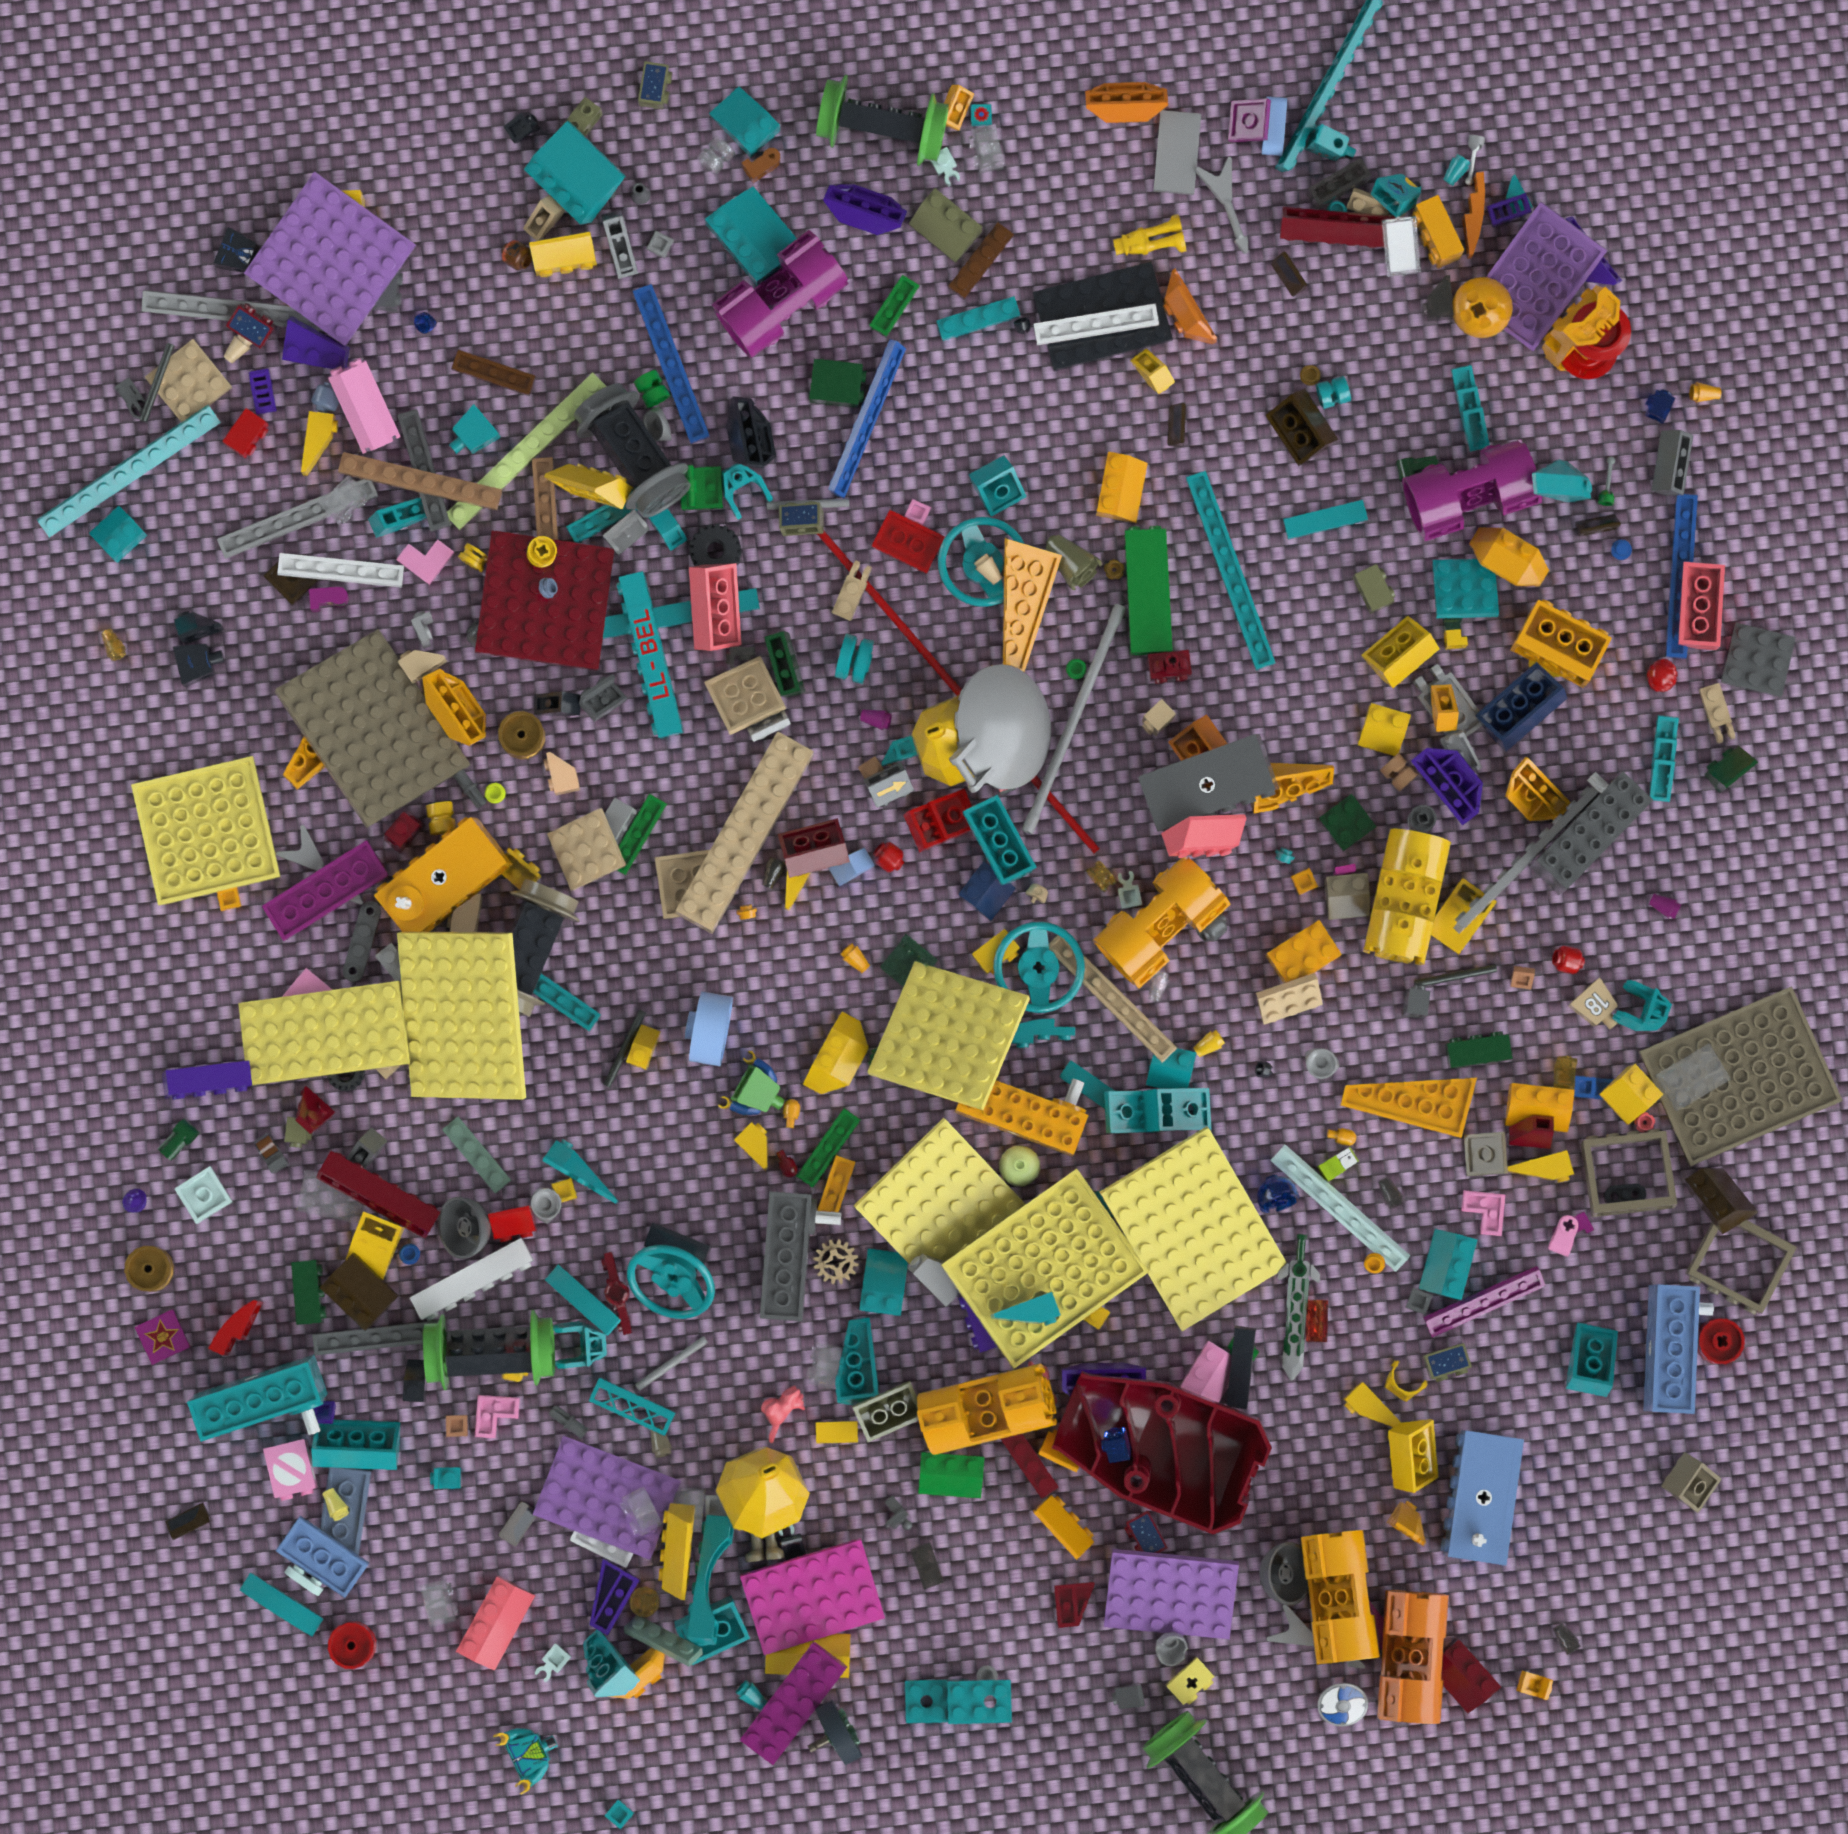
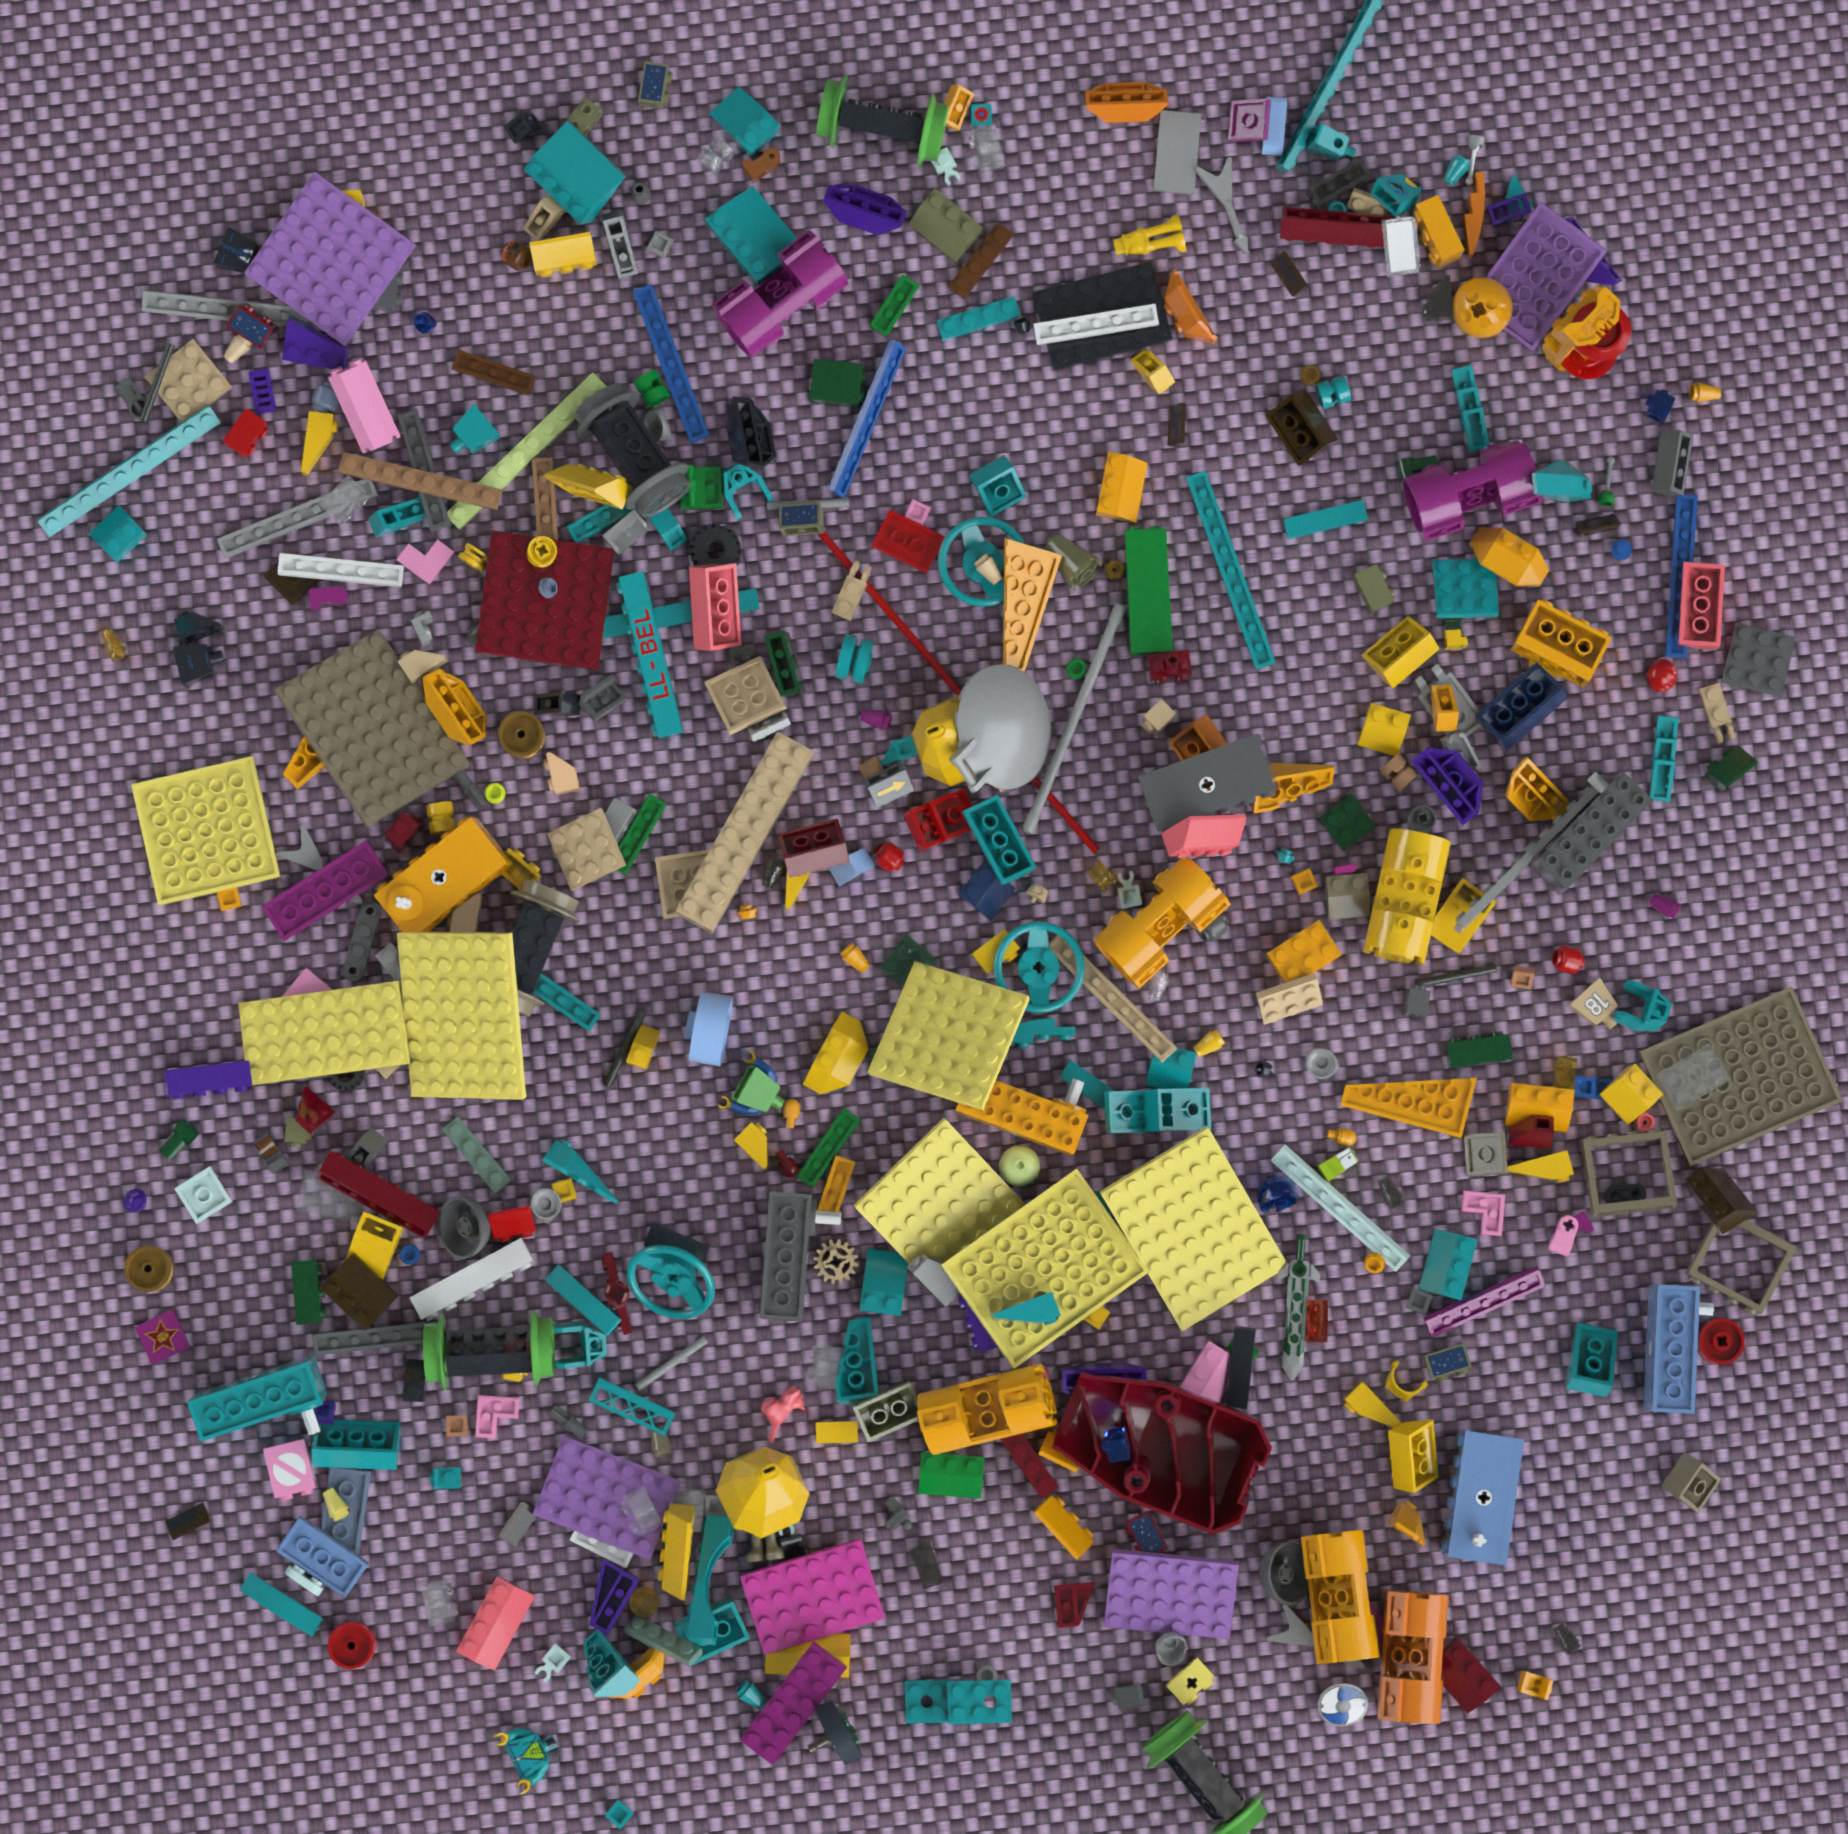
red slope [208,1300,263,1356] -> none

